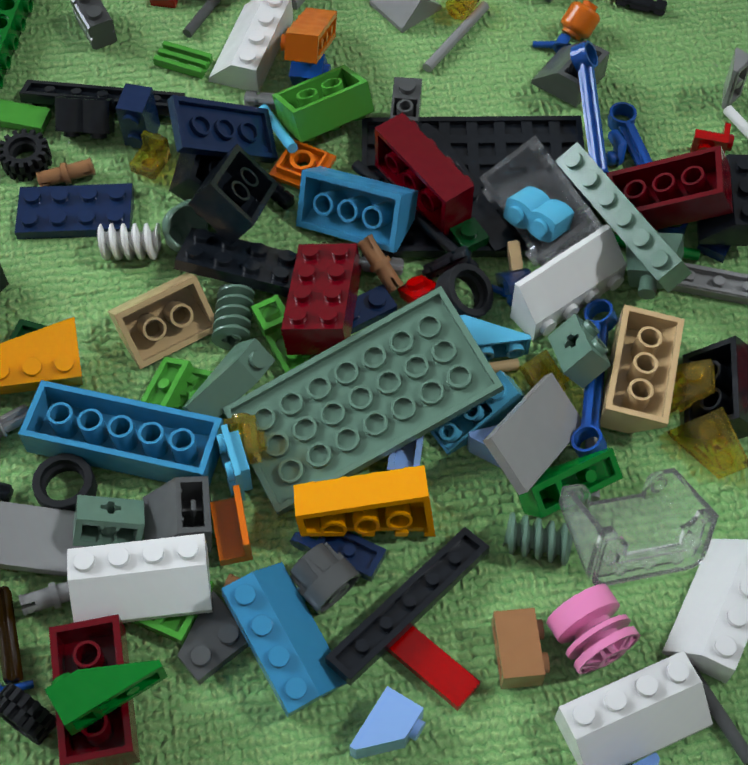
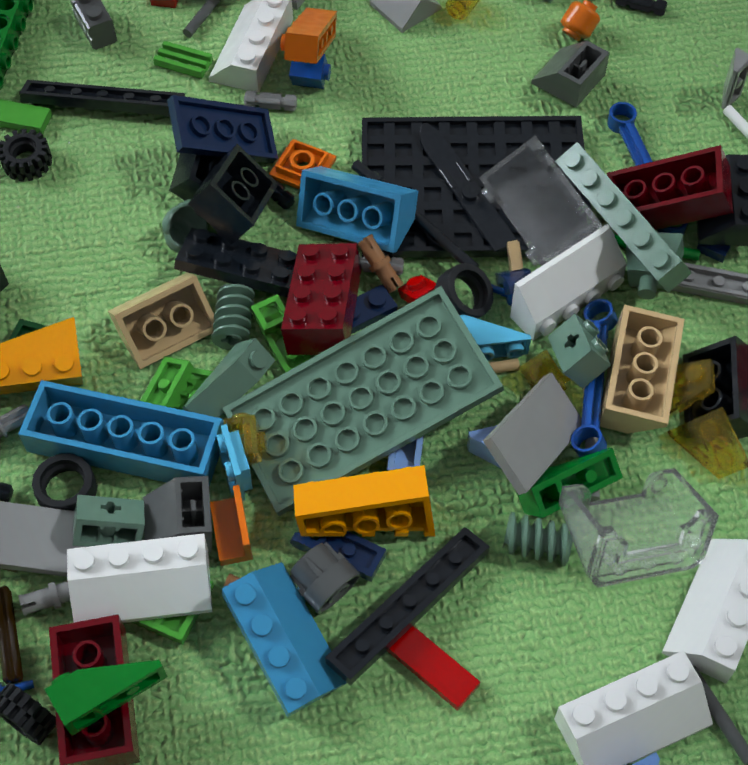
dark blue plate [15,183,134,239] -> none
medium nougat pin [36,157,96,187] -> none
black brick [55,95,115,139] -> none
white piece [97,223,161,260] -> none
dark blue brick [115,83,160,150] -> none
clear yellow bracket [129,130,171,180] -> none
dark grey wing [177,591,249,685] -> none
medium azure bar [259,104,298,153] -> none
bright green brick [272,64,375,143] -> none
light blue slope [349,686,426,759] -> none
dark red brick [375,112,474,236] -> none
dark grey slope [390,77,422,124] -> none
black axle [422,246,472,280] -> none
light grey bar [423,1,489,72] -> none
medium azure slope [431,370,525,455] -> none
dark green plate [449,217,490,252] -> none
medium nougat brick [491,608,550,689] -> none
medium azure brick [503,186,575,242] -> none
blue hand [533,33,571,53] -> none
bright pink wheel [546,584,641,675] -> none
blue piece [570,40,609,175] -> none
blue arm [606,129,628,167] -> none
red bracket [690,123,734,153] -> none

